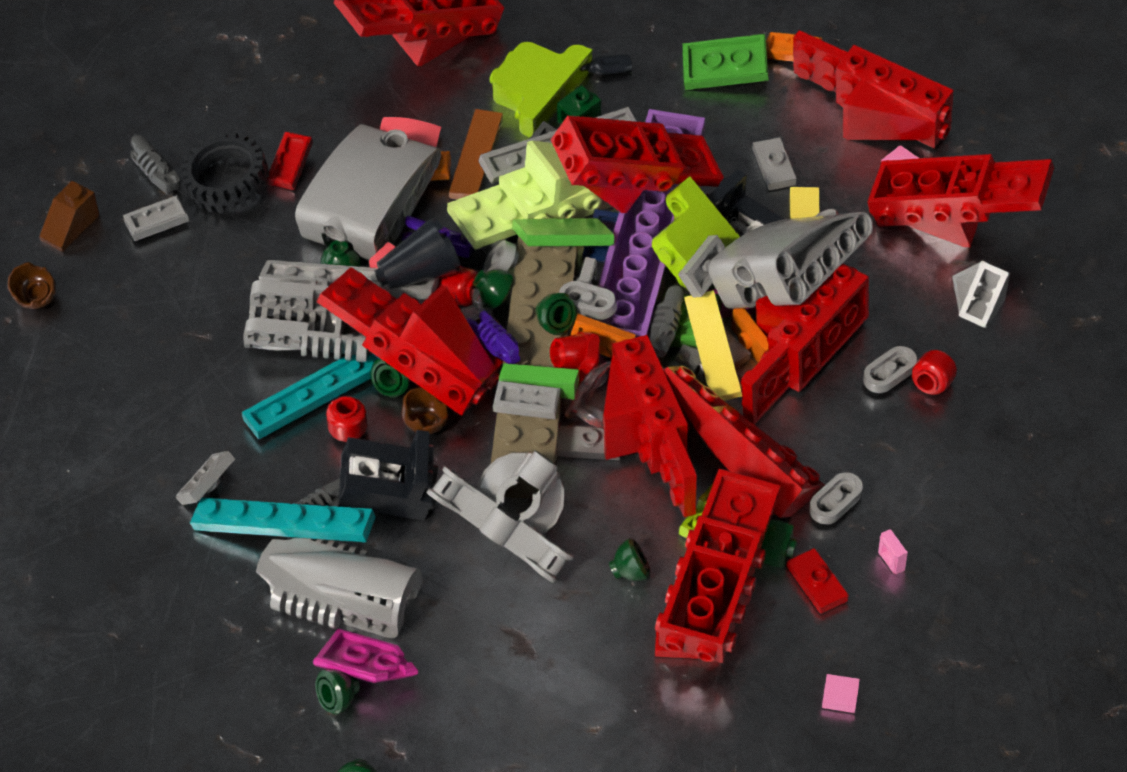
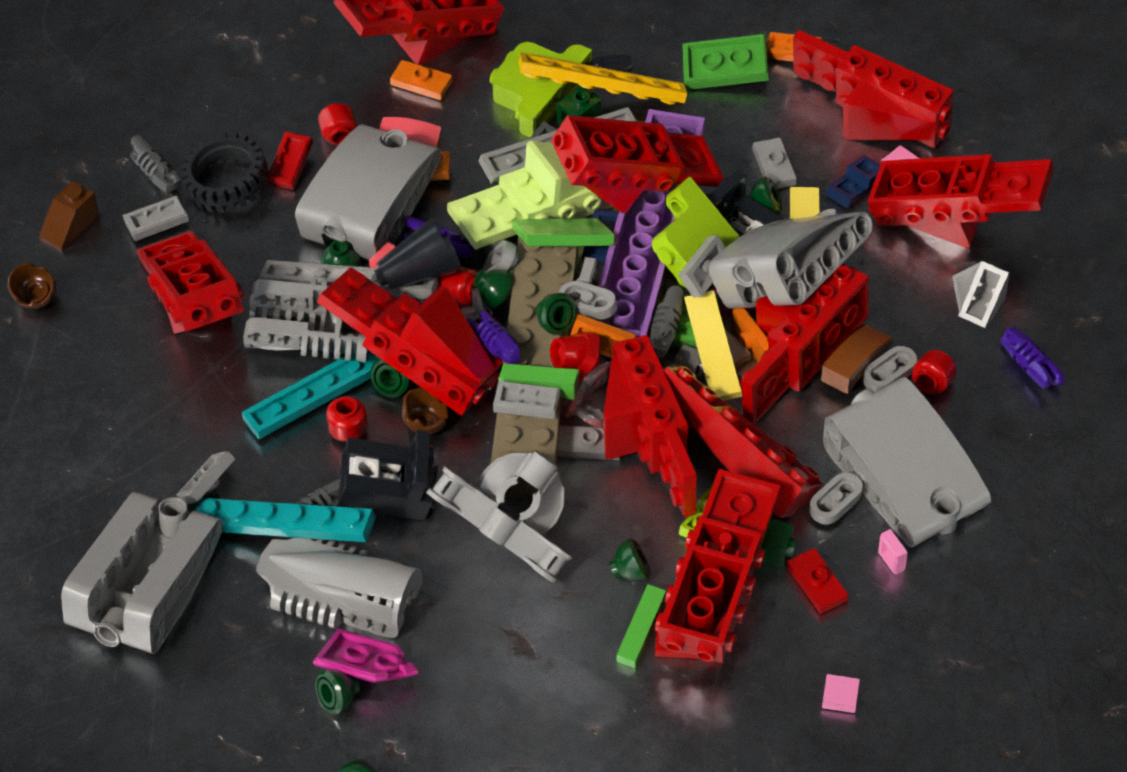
dark orange tile [449,109,503,200] -> none
none -> light grey panel [61,491,223,654]
none -> red wedge [136,231,245,334]
none -> red head [318,103,357,145]
none -> orange plate [390,60,453,100]
none -> yellow plate [518,52,687,105]
none -> bright green piece [616,584,666,668]
none -> dark green brick [747,176,782,215]
none -> dark orange slope [821,325,893,394]
none -> light grey panel [823,377,991,547]
none -> dark blue slope [826,155,880,209]
none -> dark purple hinge [1000,327,1065,389]

